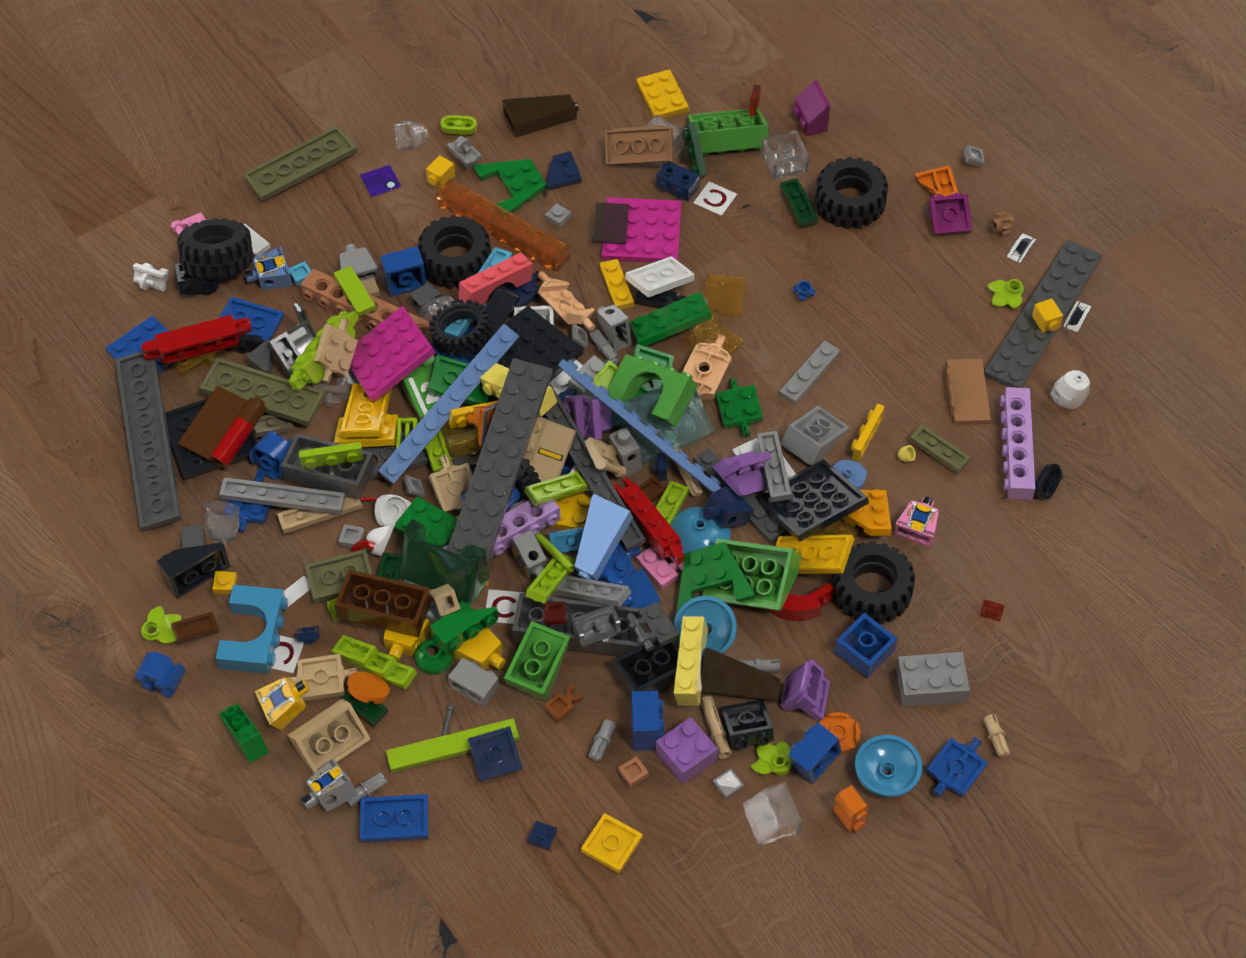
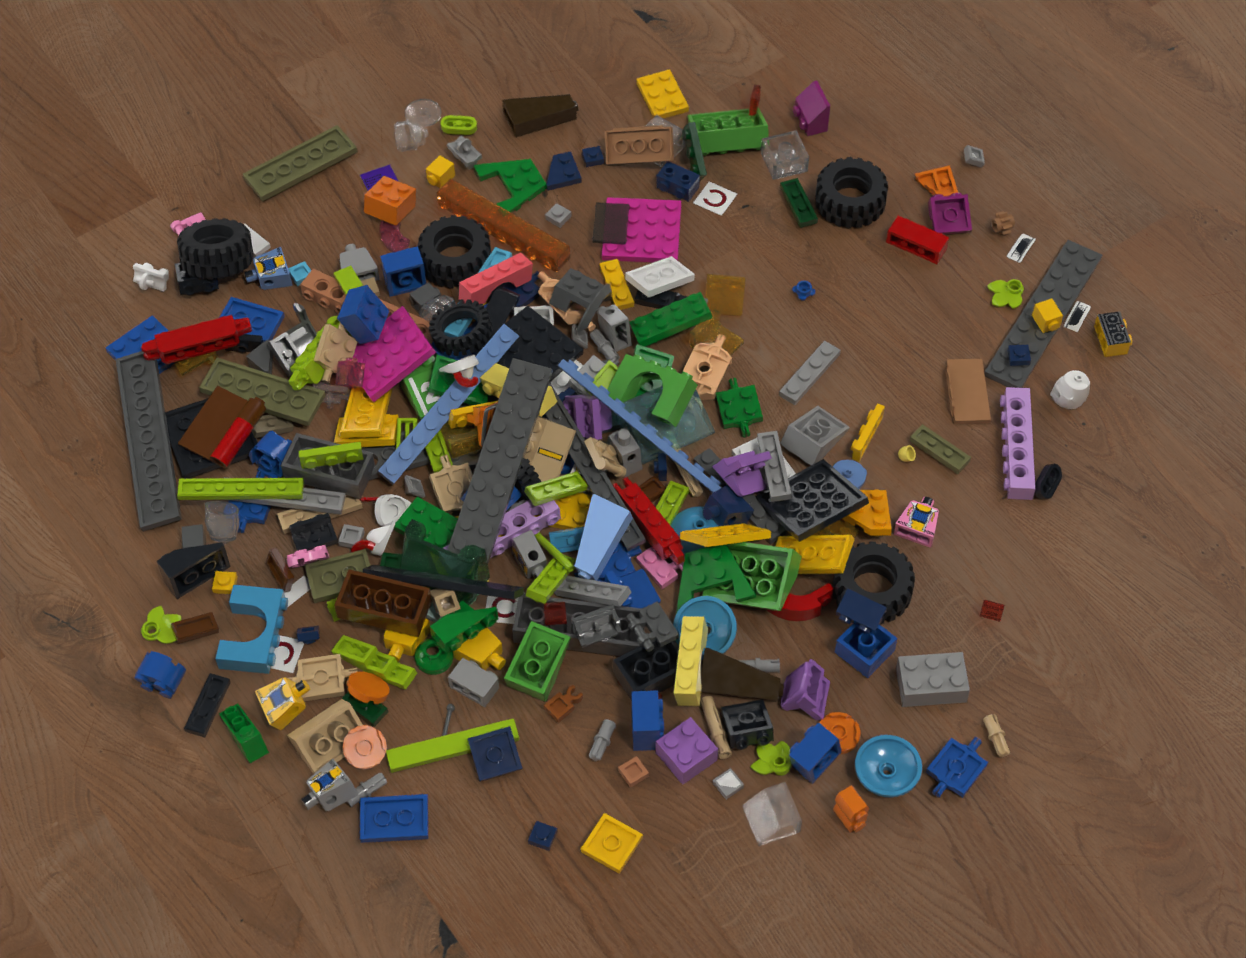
none -> lime tile [177,478,304,500]
none -> black tile [184,673,231,738]
none -> reddish brown tile [266,547,295,593]
none -> bright pink plate [287,545,330,568]
none -> black bracket [289,513,338,551]
none -> clear pink brick [335,357,365,388]
none -> blue brick [337,285,389,344]
none -> orange tile [342,725,387,770]
none -> black tile [363,565,524,600]
none -> orange brick [364,176,416,226]
none -> clear pink tile [380,220,410,253]
none -> clear dish [405,99,441,127]
none -> white piece [439,355,479,387]
none -> dark grey piece [549,268,612,332]
none -> dark blue plate [582,146,604,167]
none -> yellow tile [680,523,771,547]
none -> dark blue brick [836,589,887,634]
none -> red brick [886,215,949,264]
none -> dark blue plate [1008,345,1031,366]
none -> brick [1094,311,1132,357]

